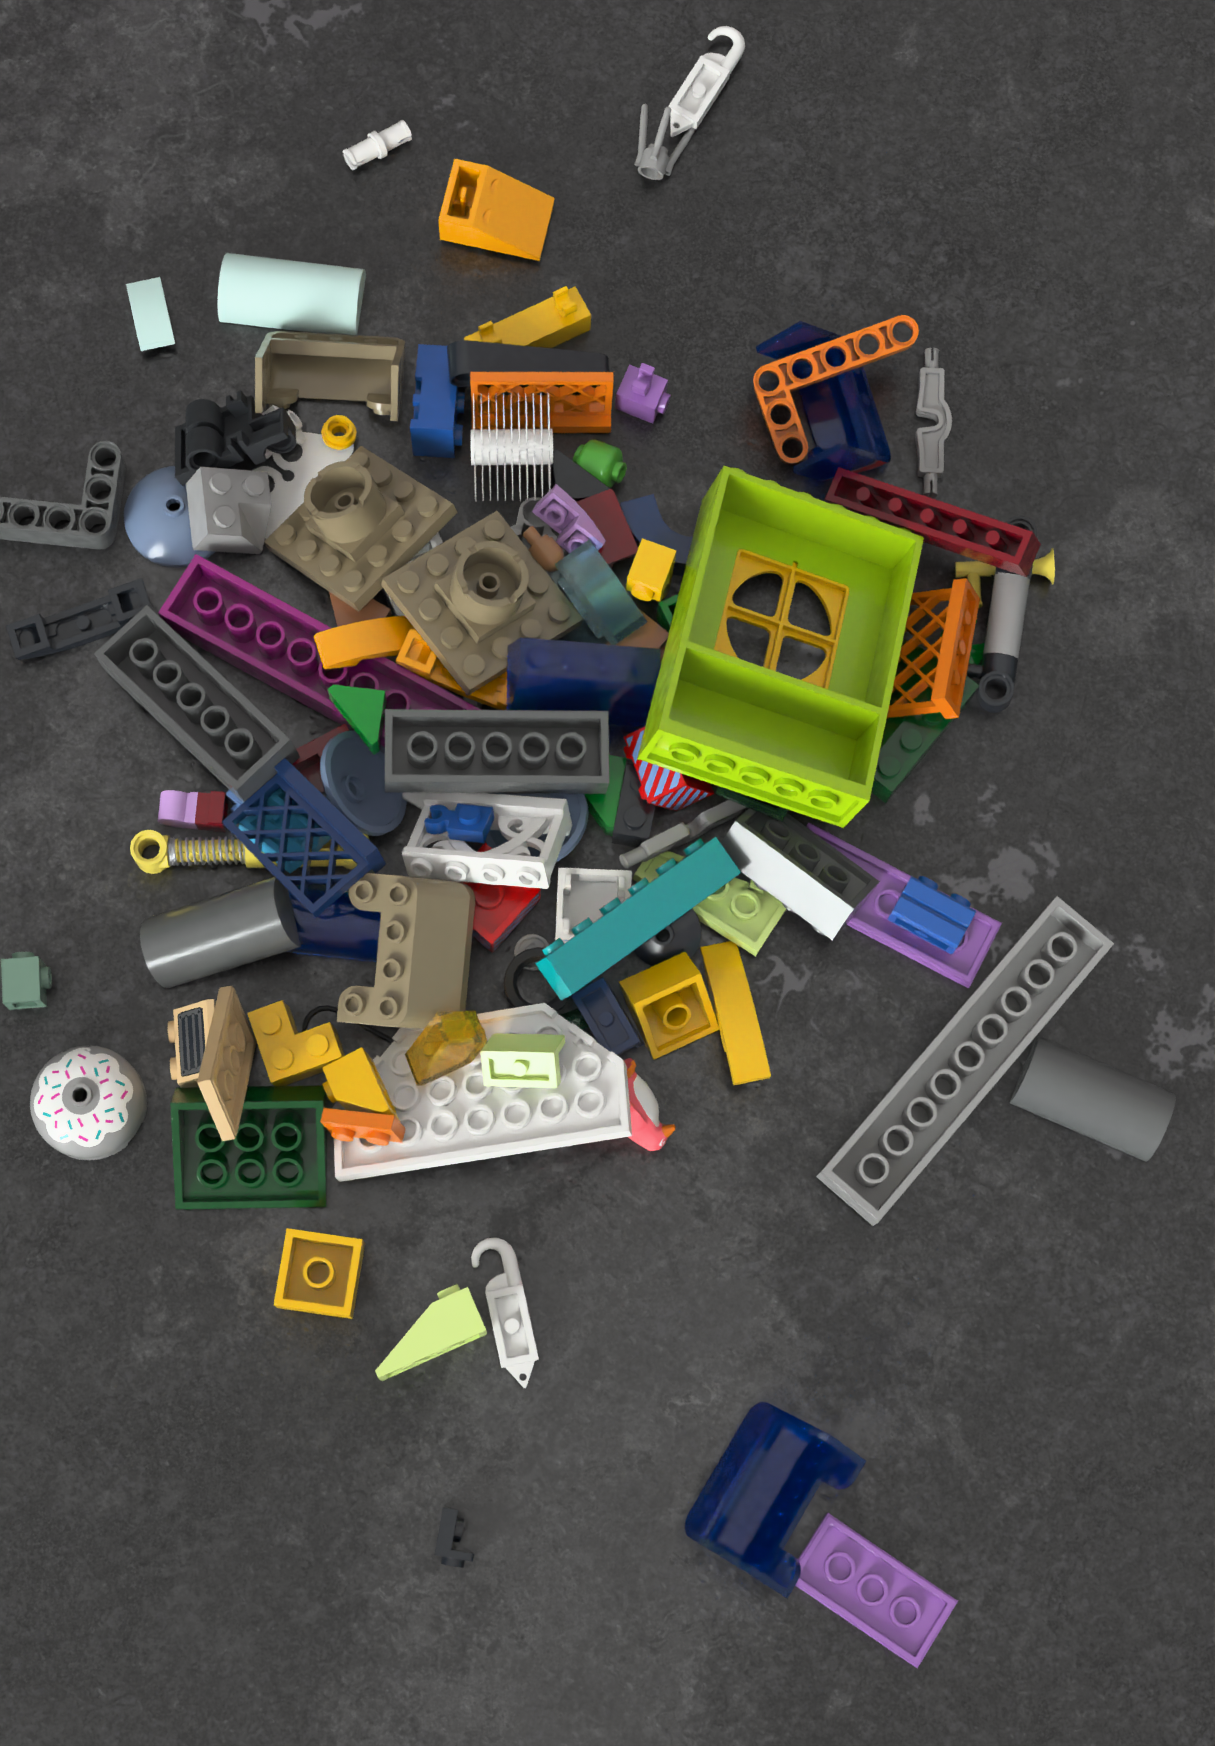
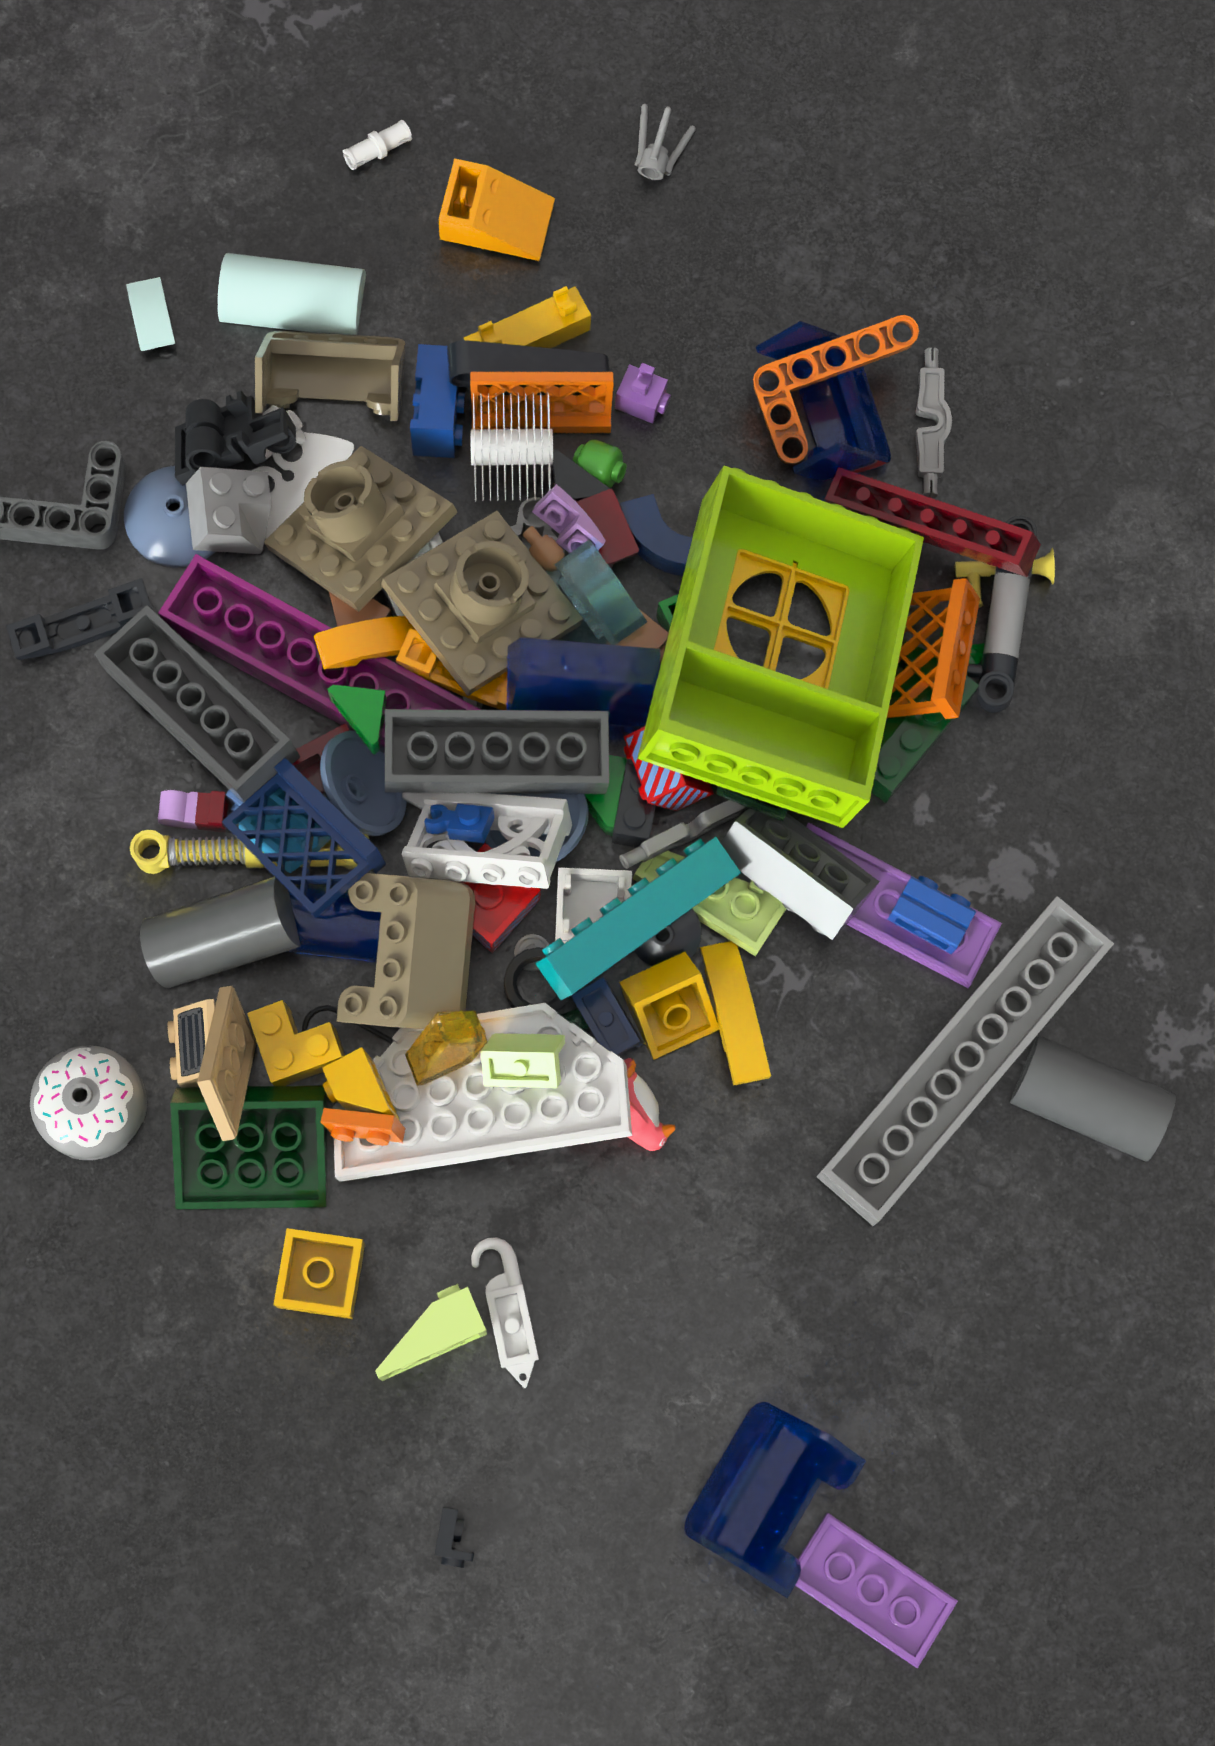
sand green brick [1,952,52,1010] -> none
yellow plate [321,415,357,450] -> none
yellow slope [626,538,676,602] -> none
white plate [668,26,745,137] -> none

